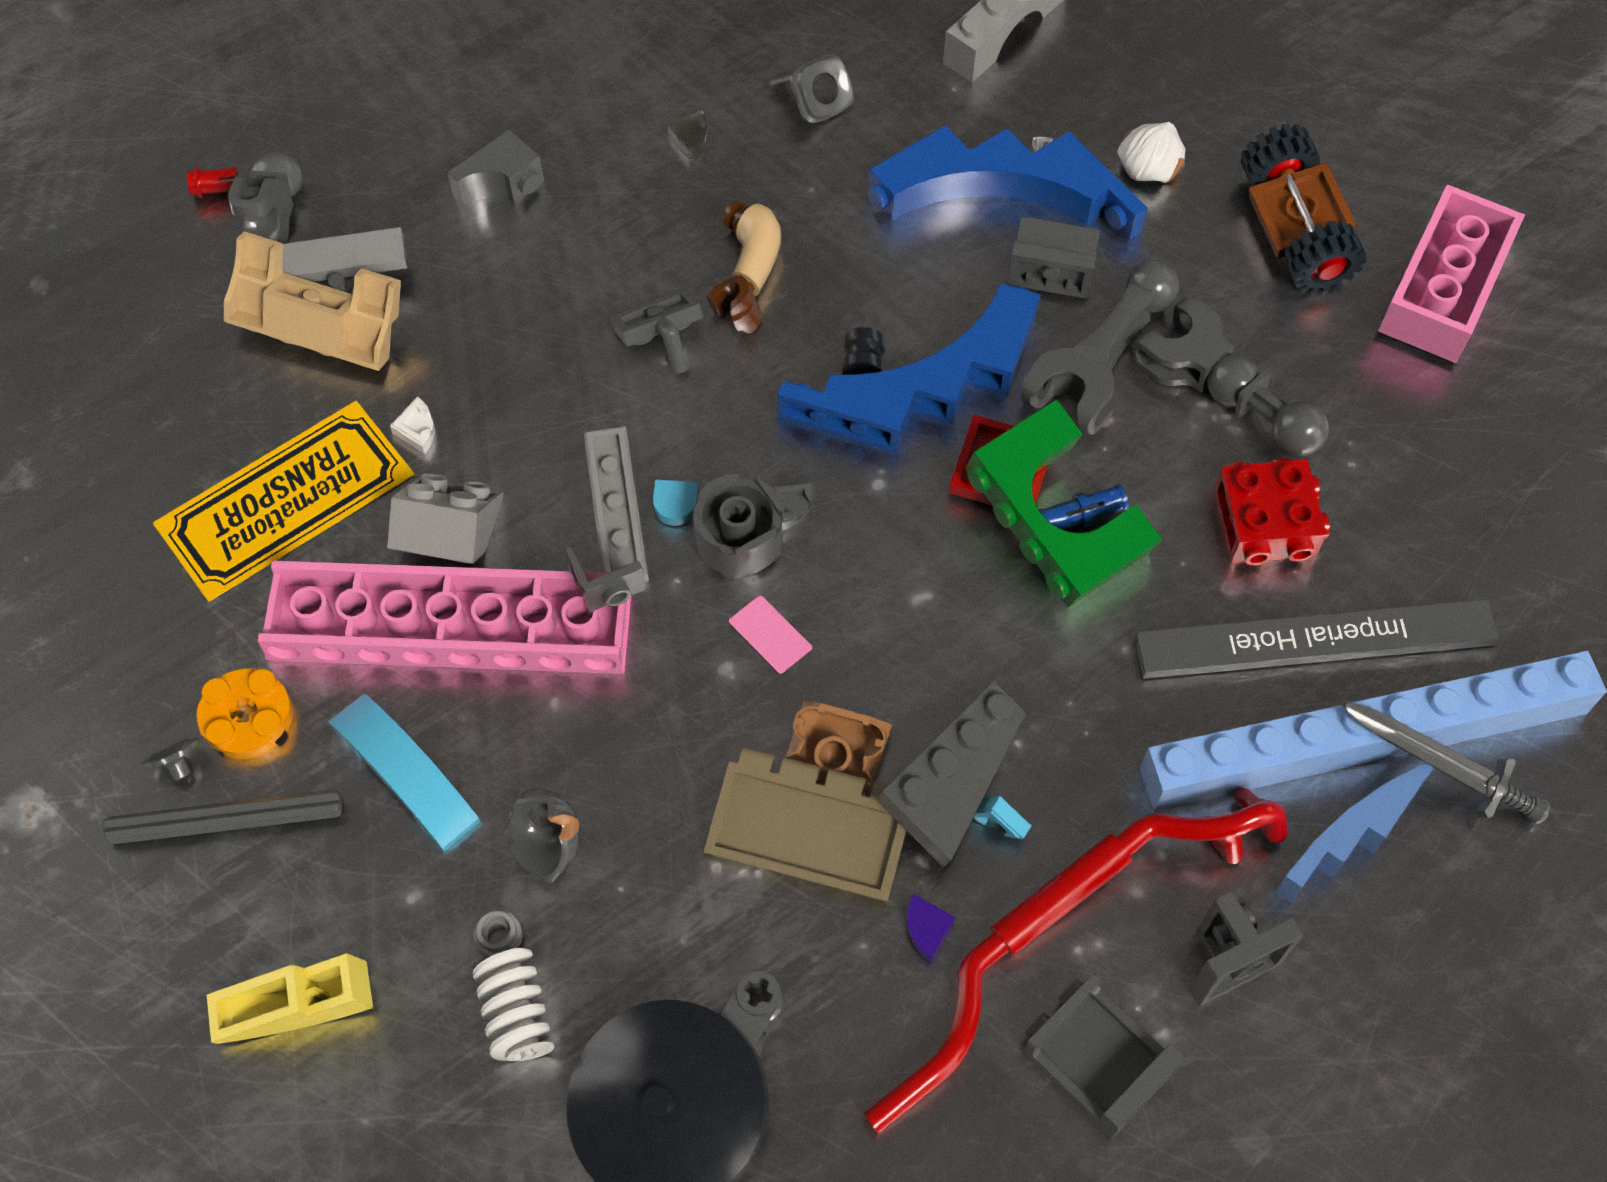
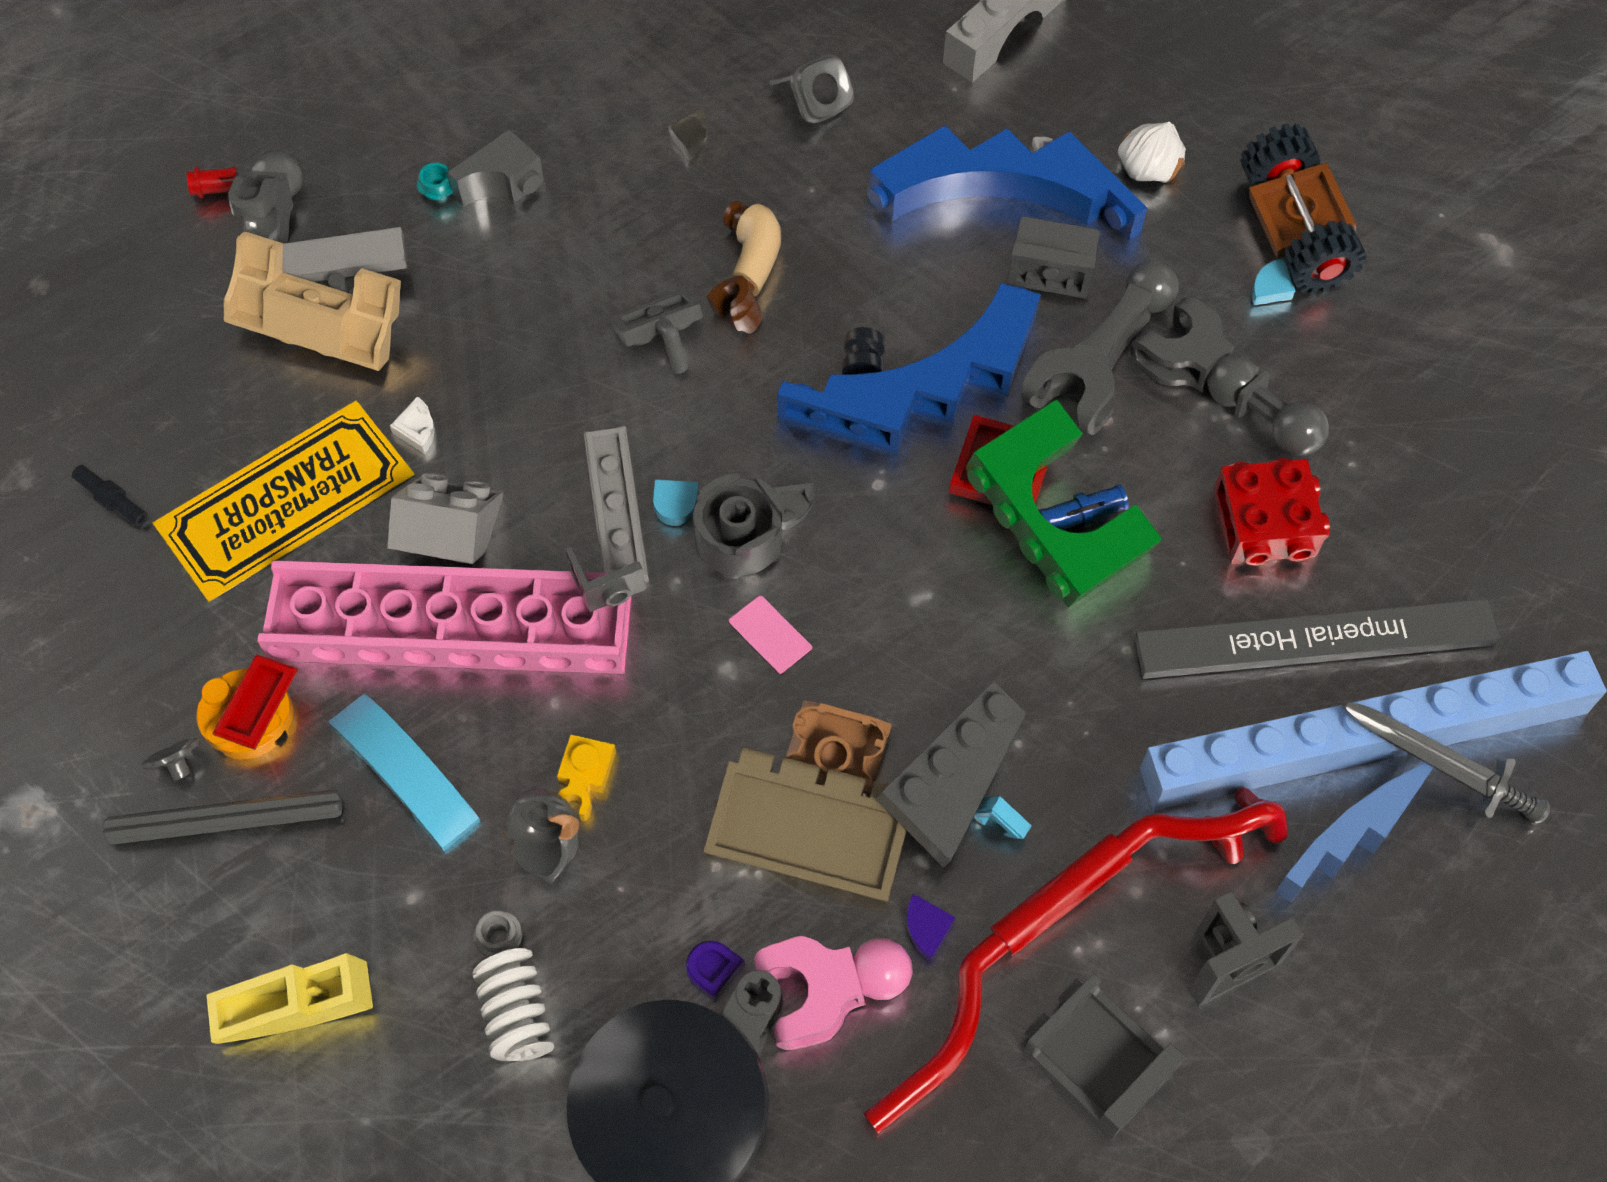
bright pink brick [1378,184,1525,363] -> none
none -> black bar [71,465,148,527]
none -> red tile [212,654,298,750]
none -> teal plate [417,162,453,200]
none -> yellow plate [557,734,616,821]
none -> dark purple tile [686,941,745,1002]
none -> bright pink piece [754,936,913,1050]
none -> medium azure tile [1251,258,1295,305]

